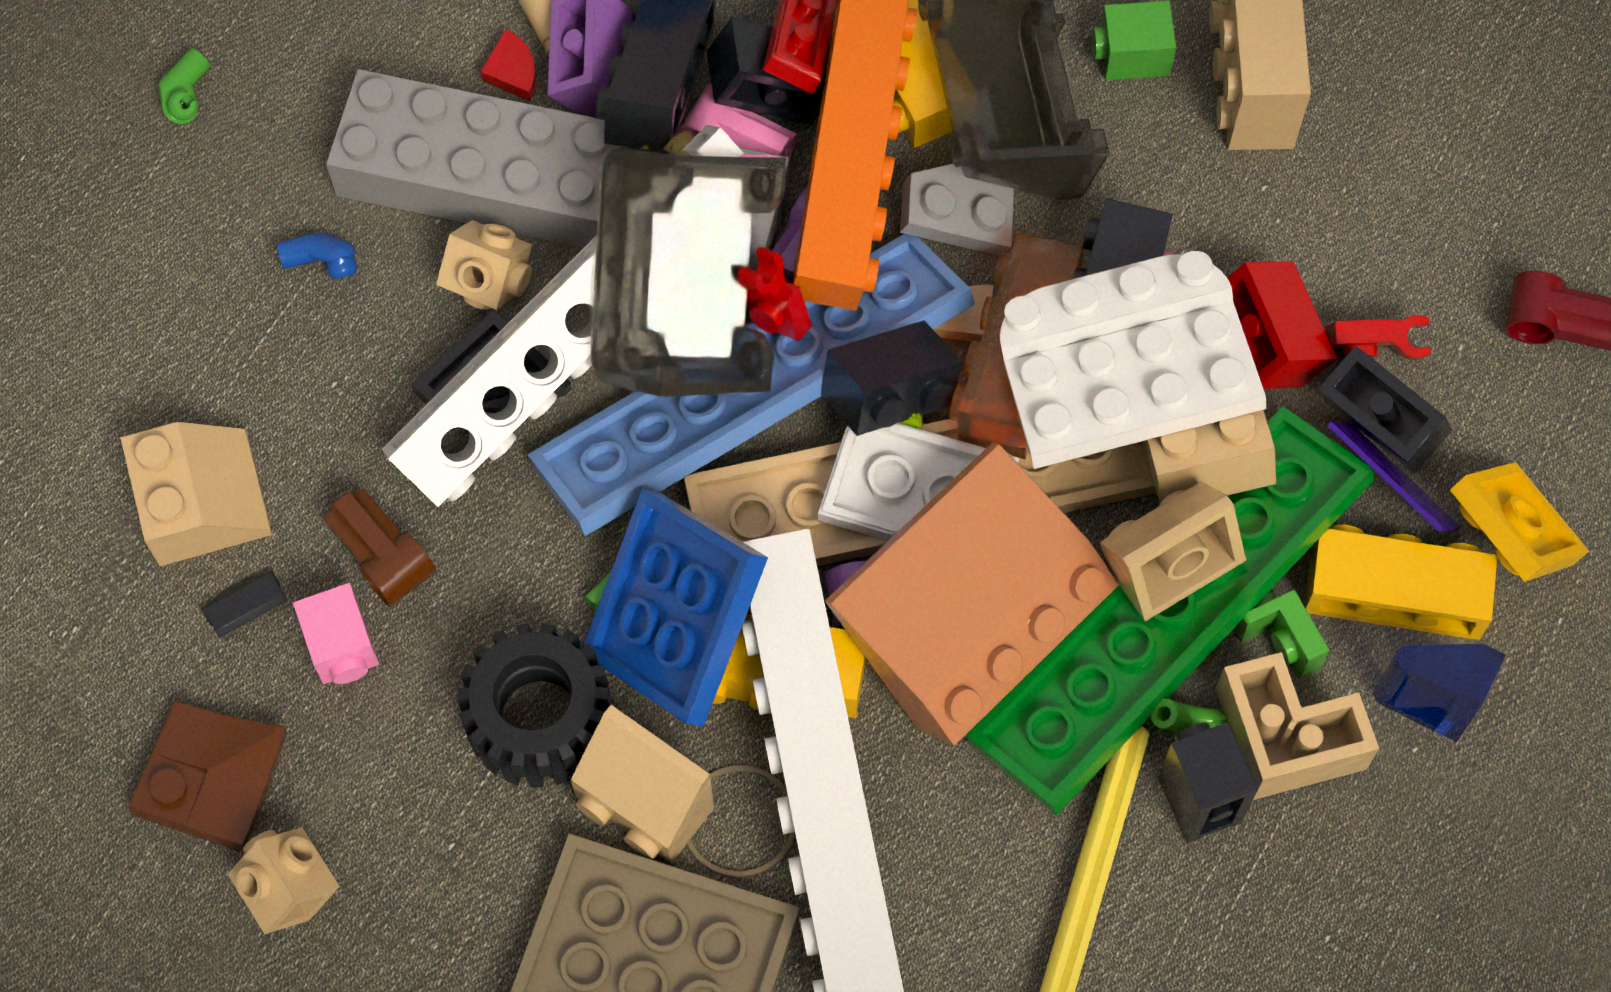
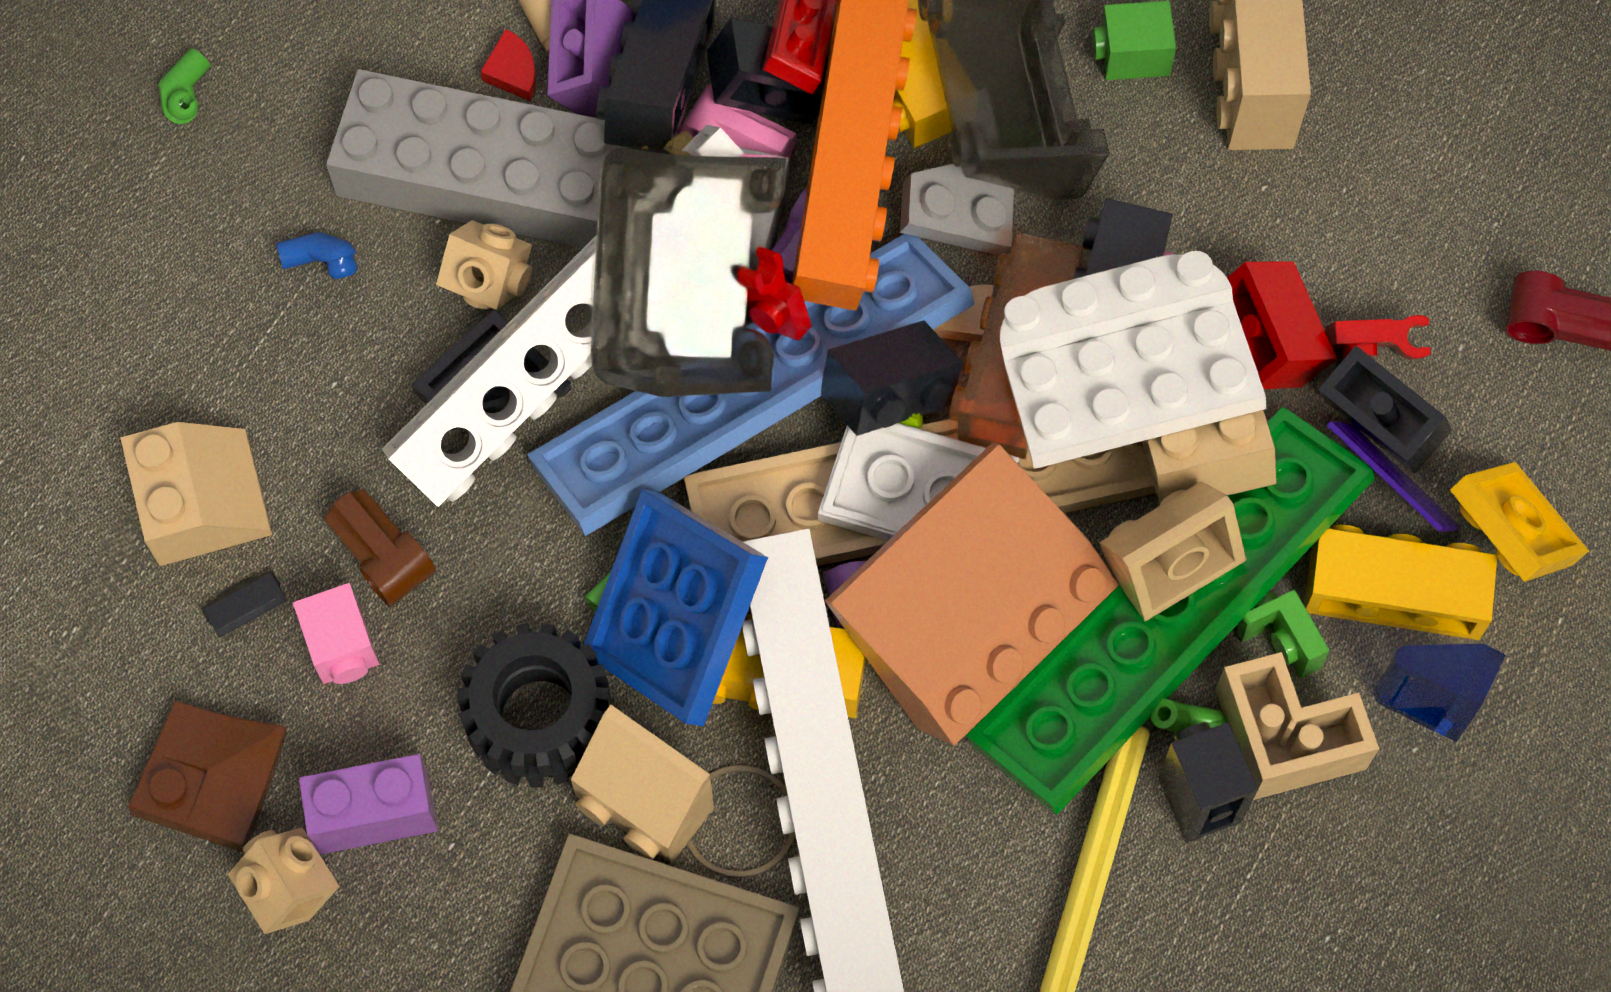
none -> medium lavender brick [299,754,438,854]

